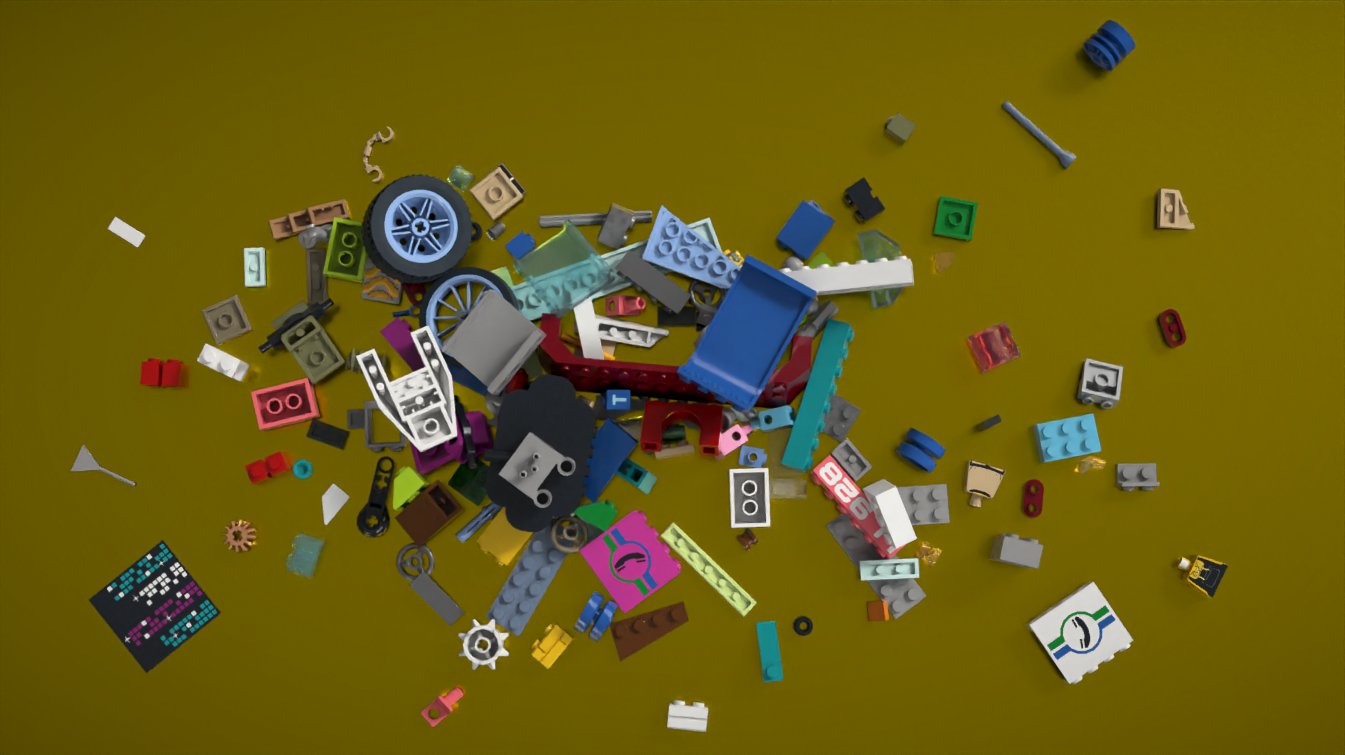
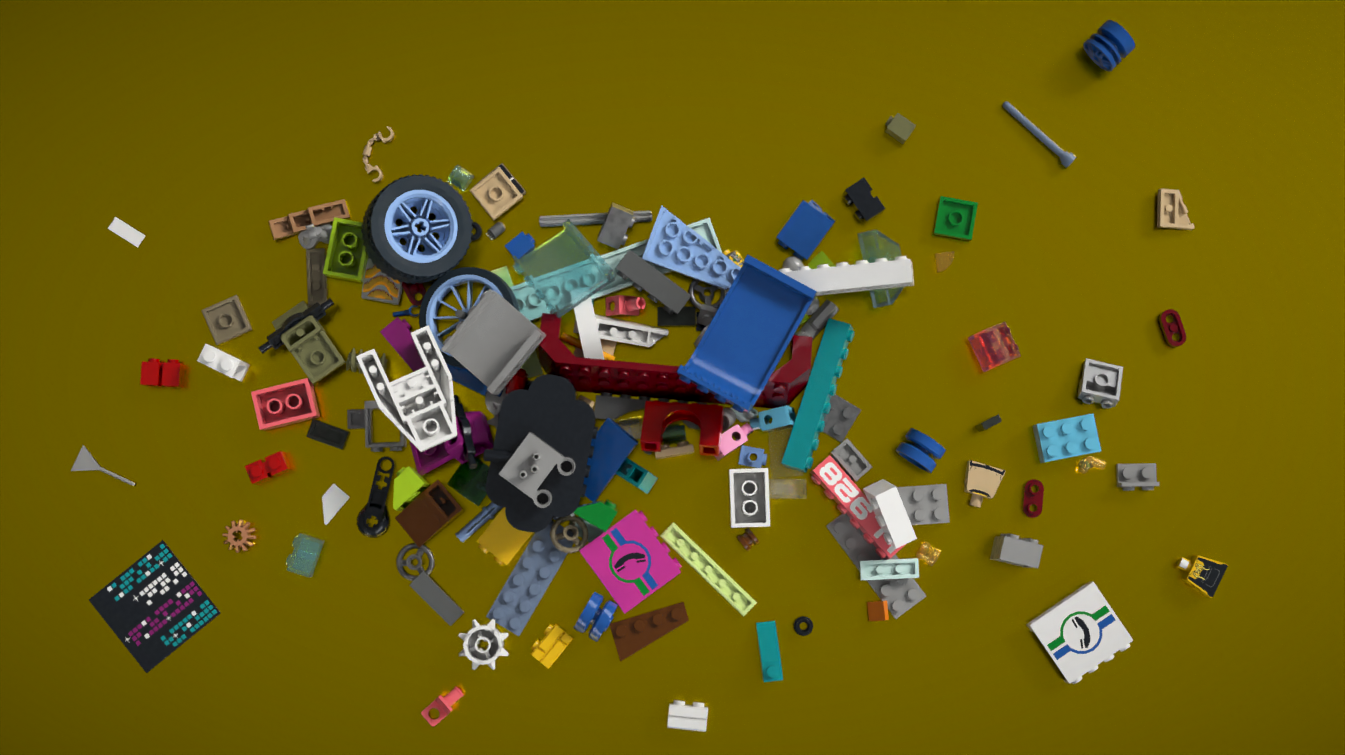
light aqua plate [244,247,266,287] -> none
teal tile [292,460,313,479] -> none
blue brick [603,390,630,411] -> none

